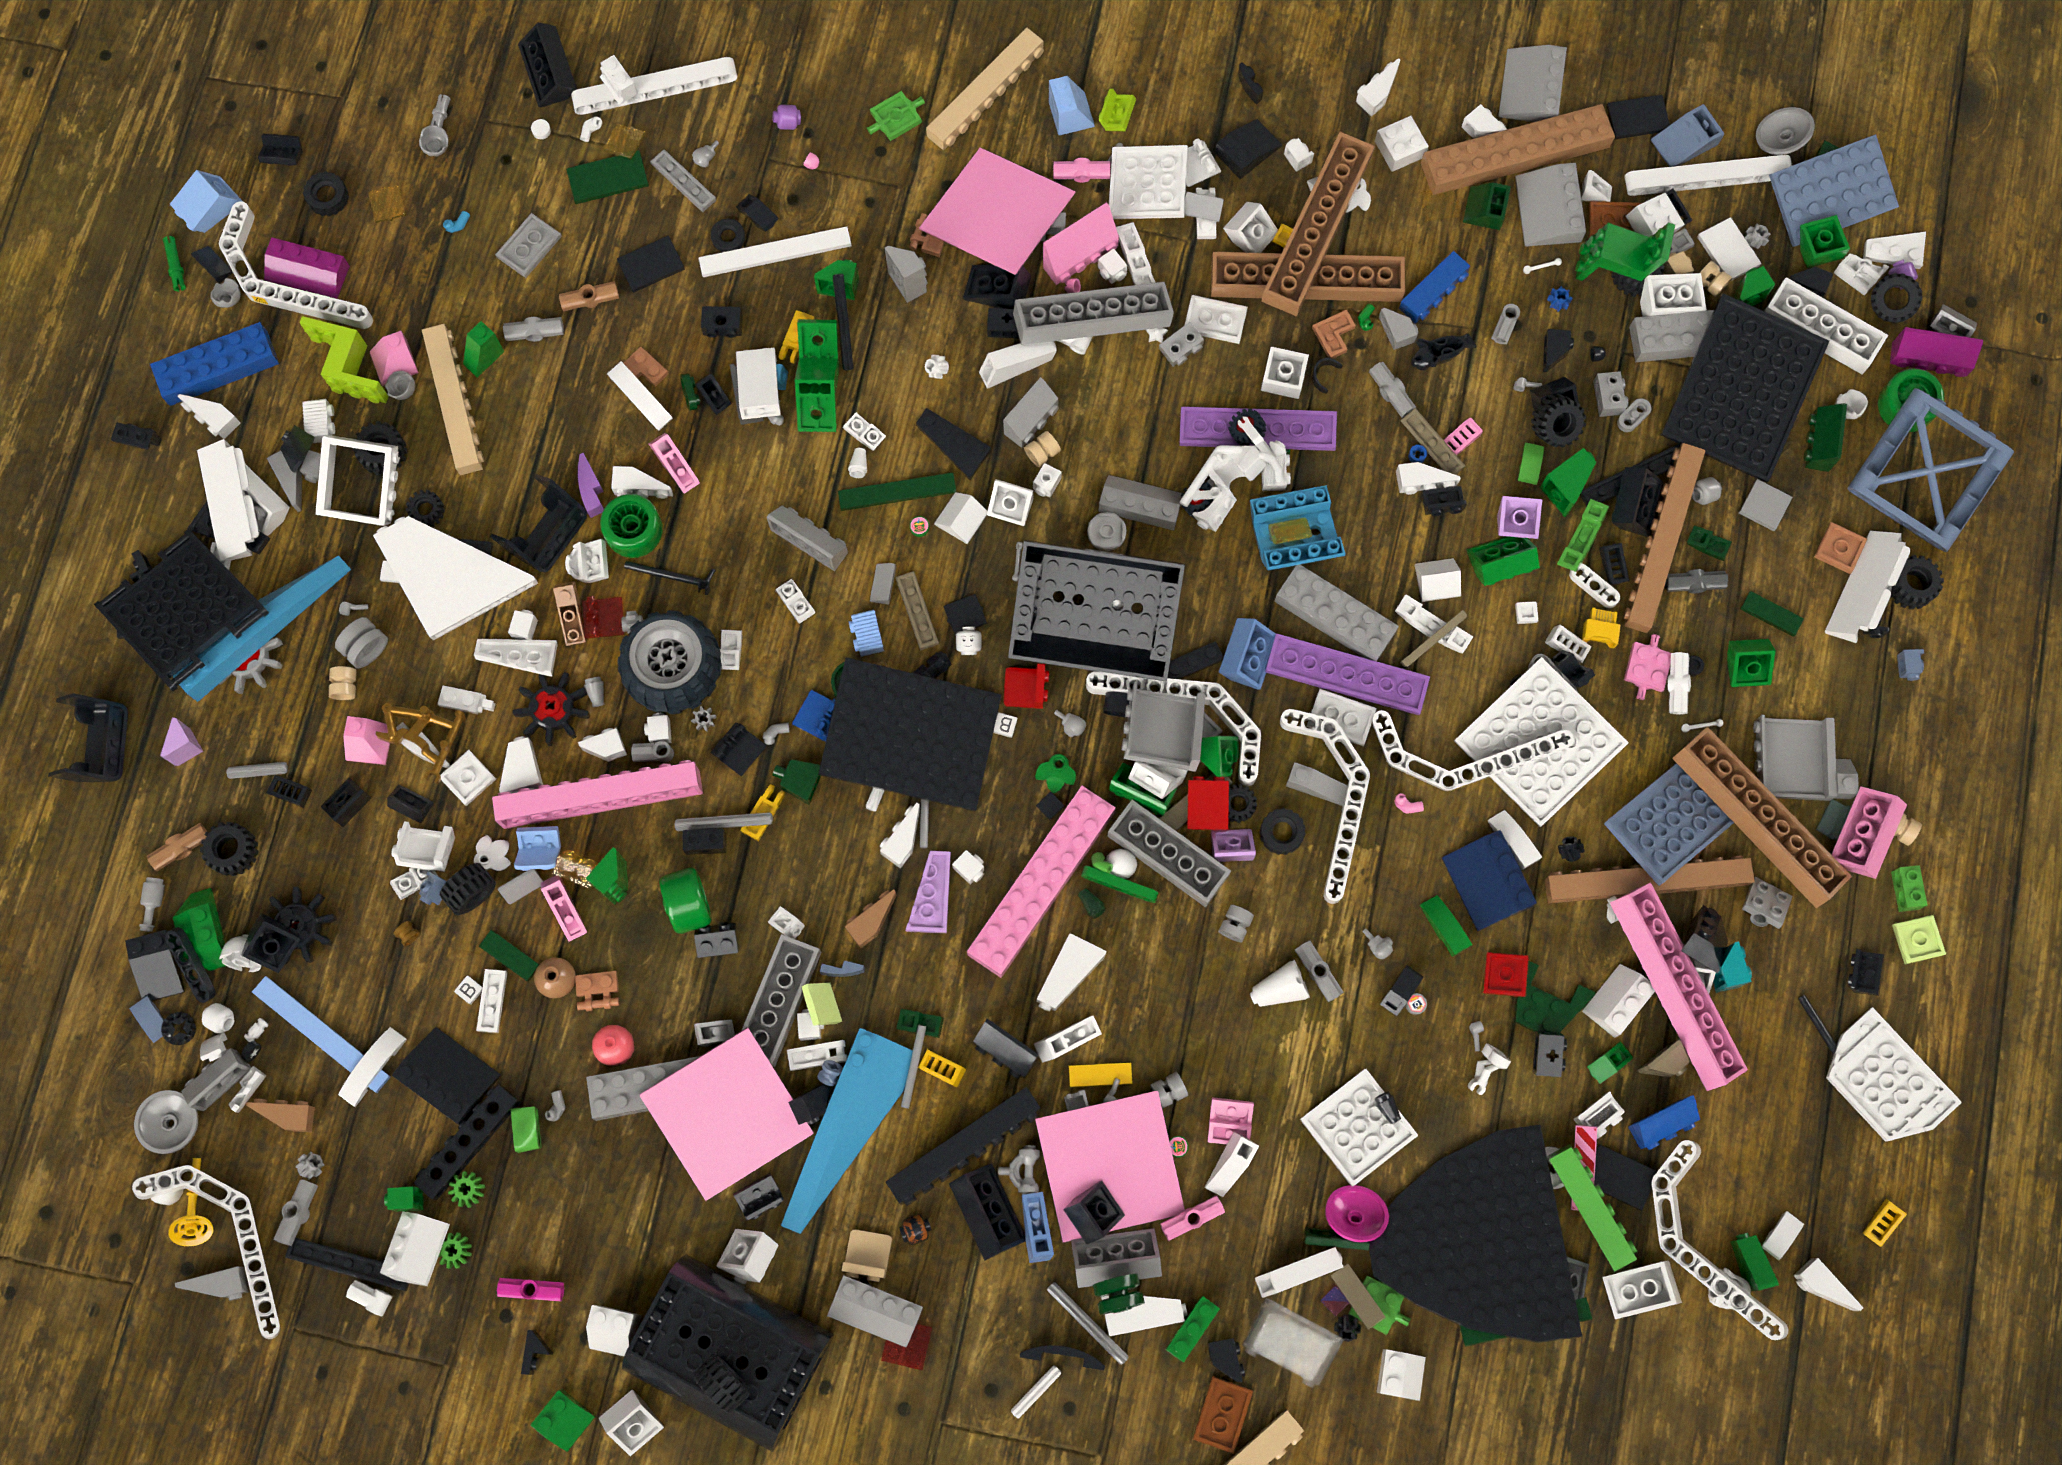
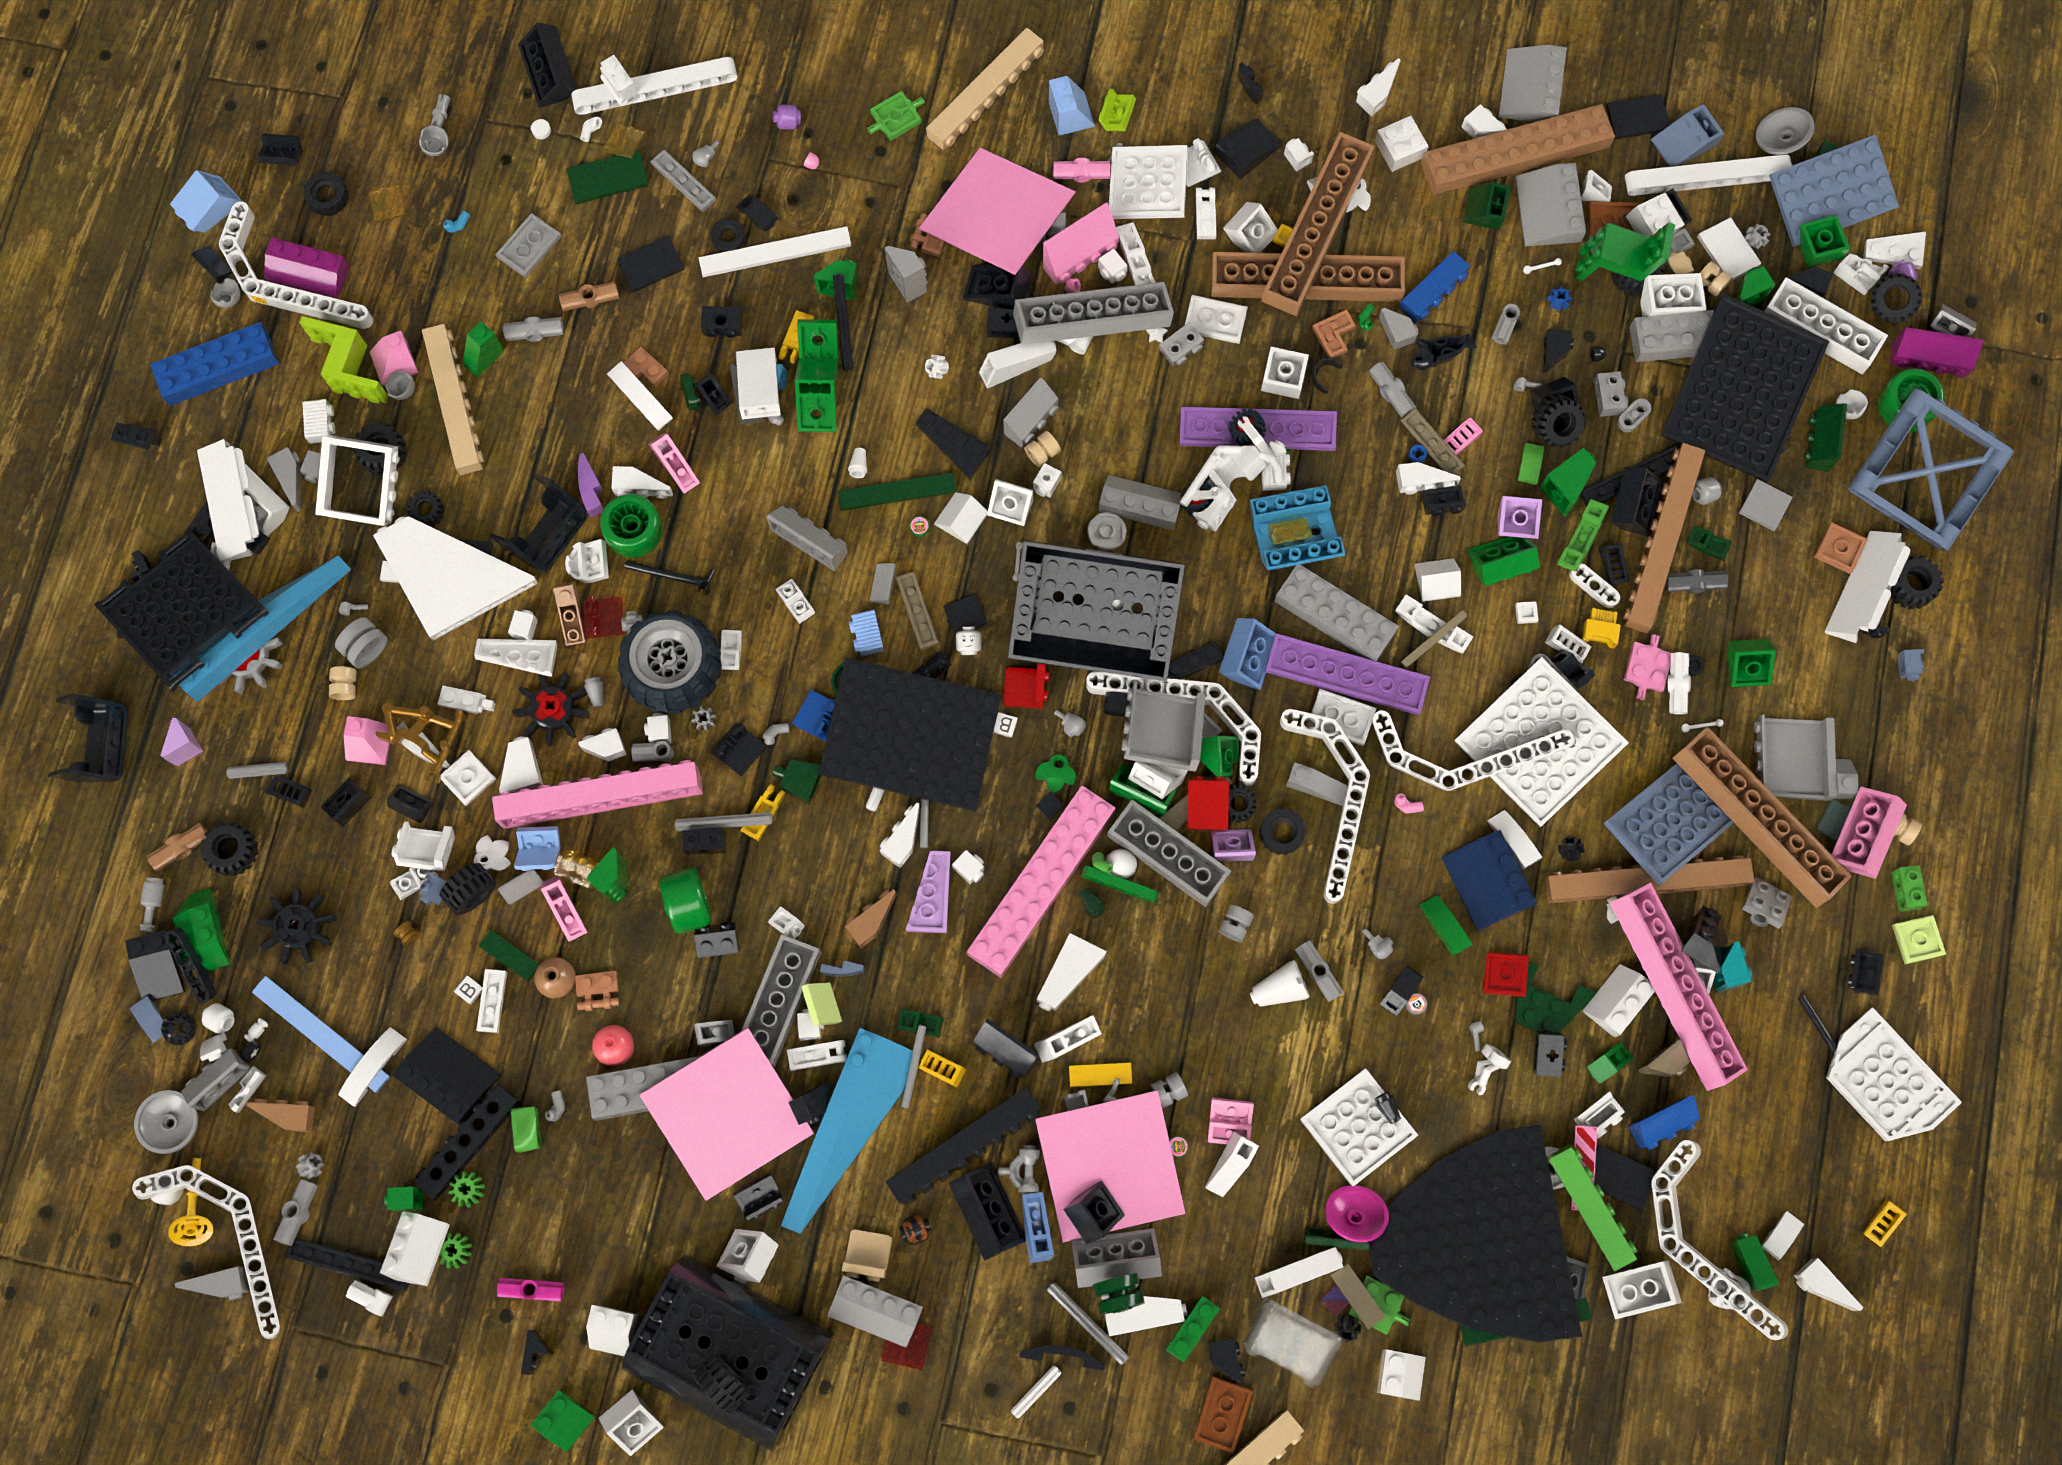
green pin [163,236,186,292] -> none
white slope [178,394,240,439] -> none
white cylinder [220,935,262,972] -> none
black slope [241,913,301,973] -> none
black slope [280,425,315,473] -> none
sand blue wheel [817,1060,843,1086] -> none
white slope [843,412,886,451] -> none
bright pink piece [1160,1196,1225,1241] -> none
light grey slope [1185,192,1224,222] -> none
dark green tile [1740,591,1804,637] -> none

